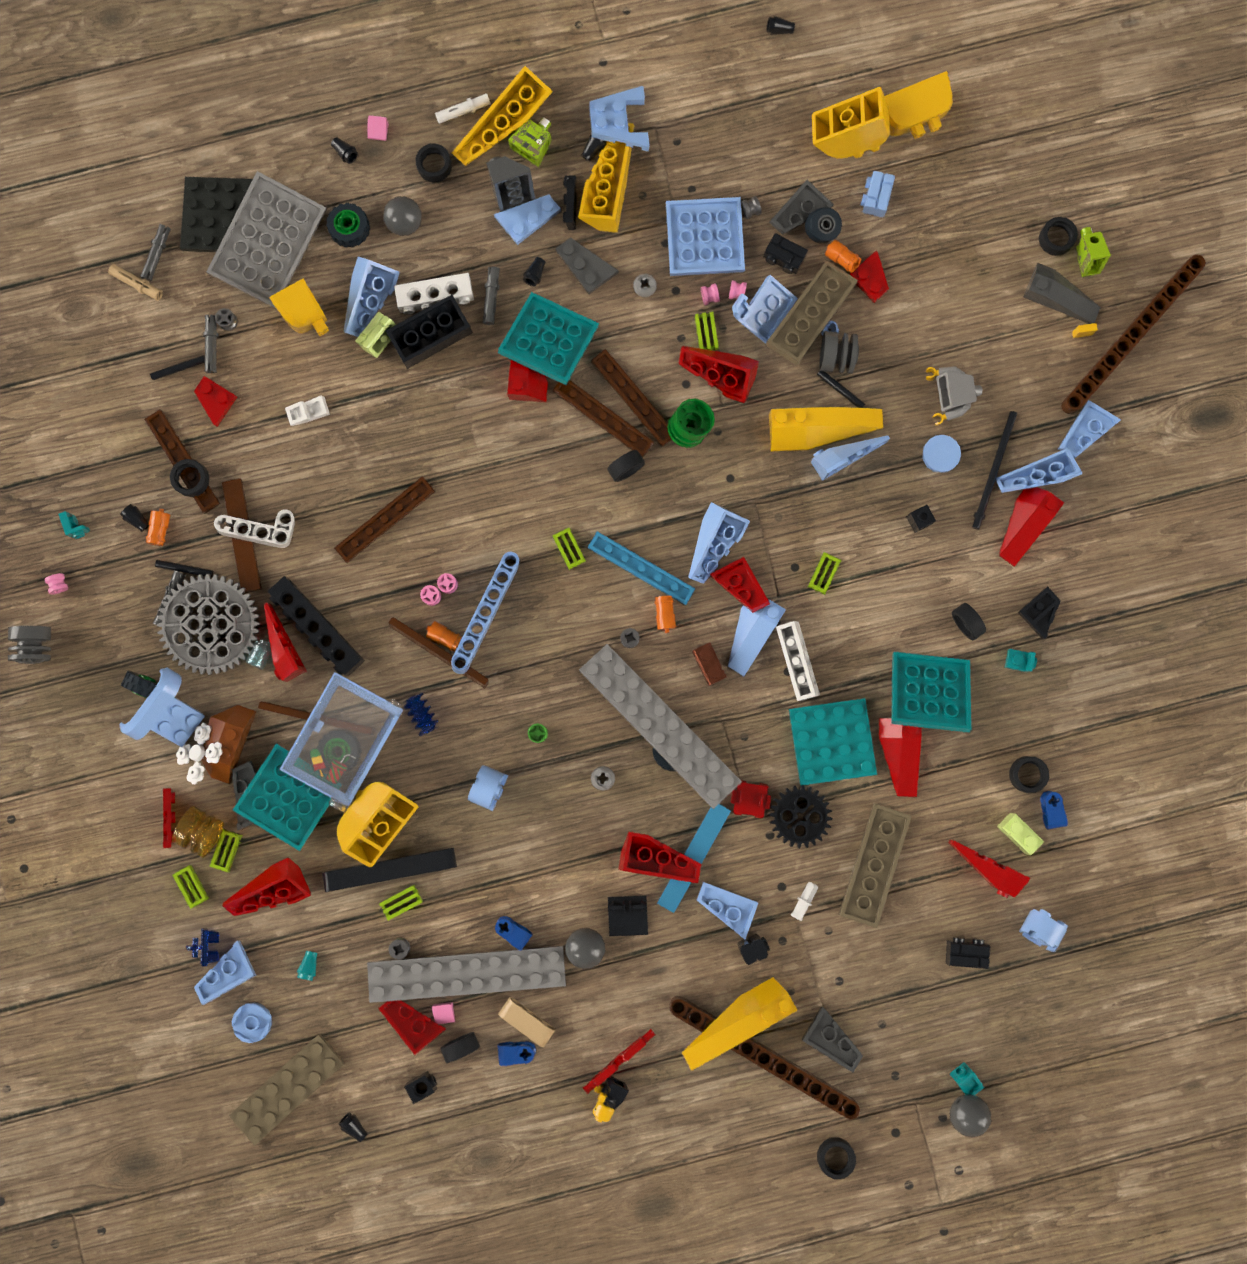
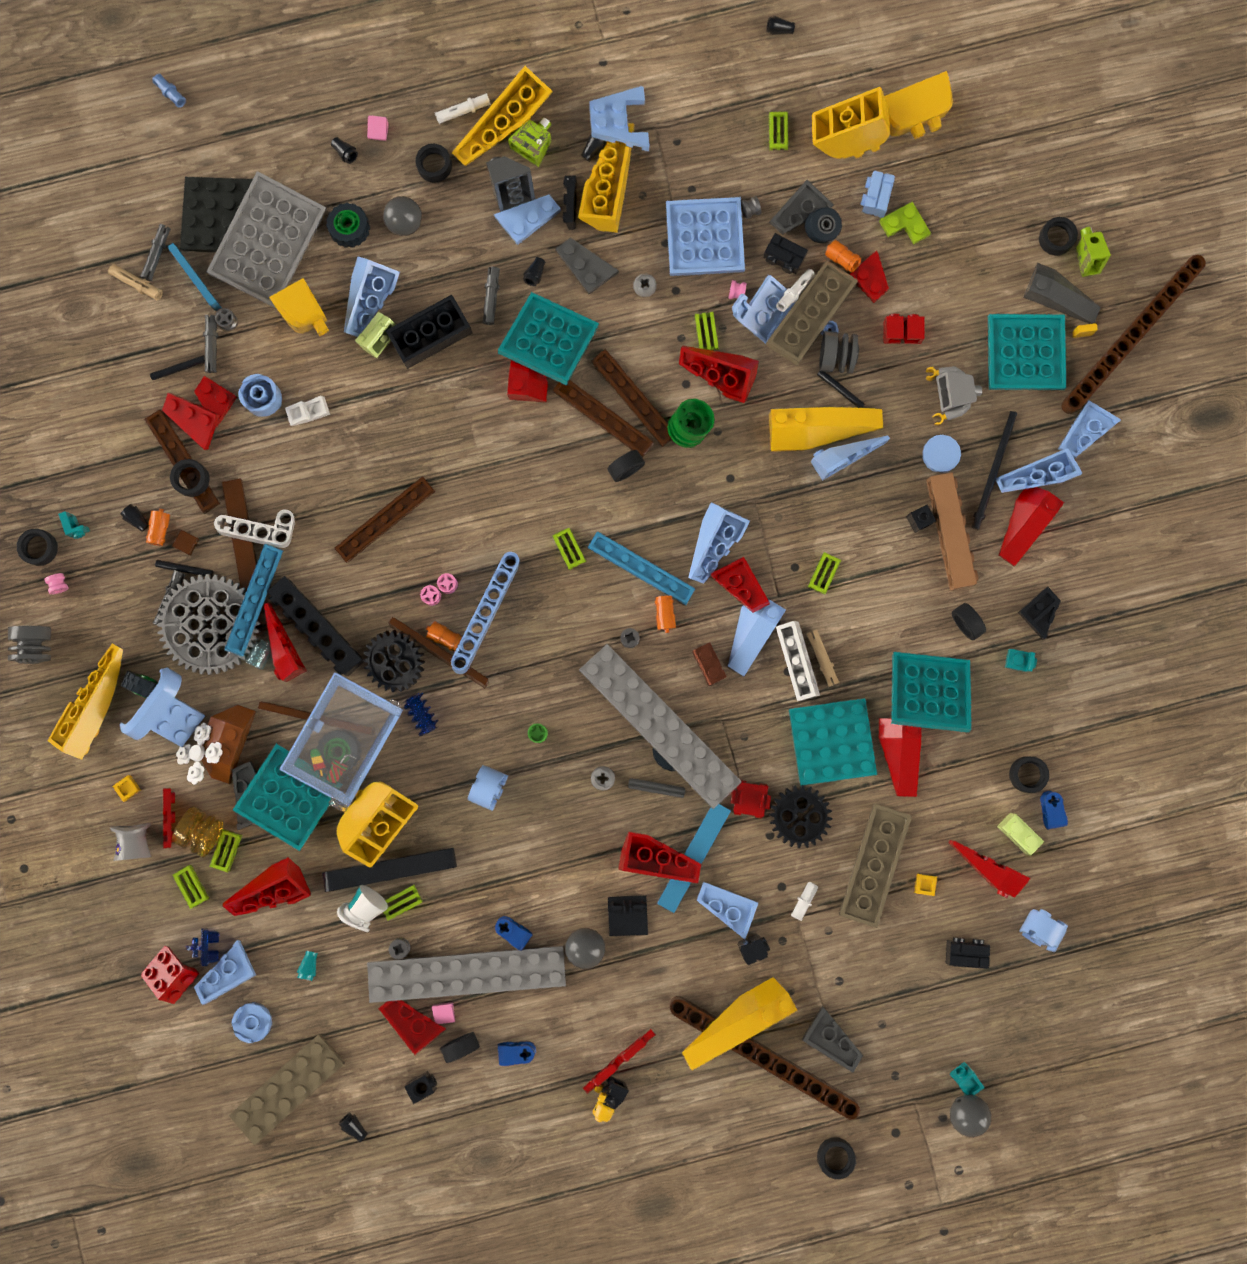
white brick [394,273,474,314] -> none
tan beam [498,997,555,1047] -> none
bright pink wheel [701,283,720,305] -> none
none -> black tyre [17,529,58,566]
none -> yellow wedge [47,643,123,760]
none -> light grey hat [110,823,152,861]
none -> yellow tile [112,775,141,802]
none -> red bracket [141,946,199,1004]
none -> medium blue pin [152,74,186,108]
none -> red wing [162,393,220,450]
none -> dark azure tile [168,243,222,311]
none -> reddish brown tile [172,530,199,556]
none -> dark azure tile [224,544,283,657]
none -> light blue brick [238,374,282,417]
none -> white hat [337,885,388,932]
none -> black gear [363,630,425,693]
none -> dark grey axle [628,778,685,798]
none -> lime tile [769,112,788,150]
none -> white pin [776,269,816,312]
none -> tan pin [806,629,840,687]
none -> lime plate [879,201,931,245]
none -> red piece [883,314,925,344]
none -> yellow tile [914,873,937,896]
none -> medium nougat brick [926,472,978,591]
none -> teal plate [988,314,1066,390]

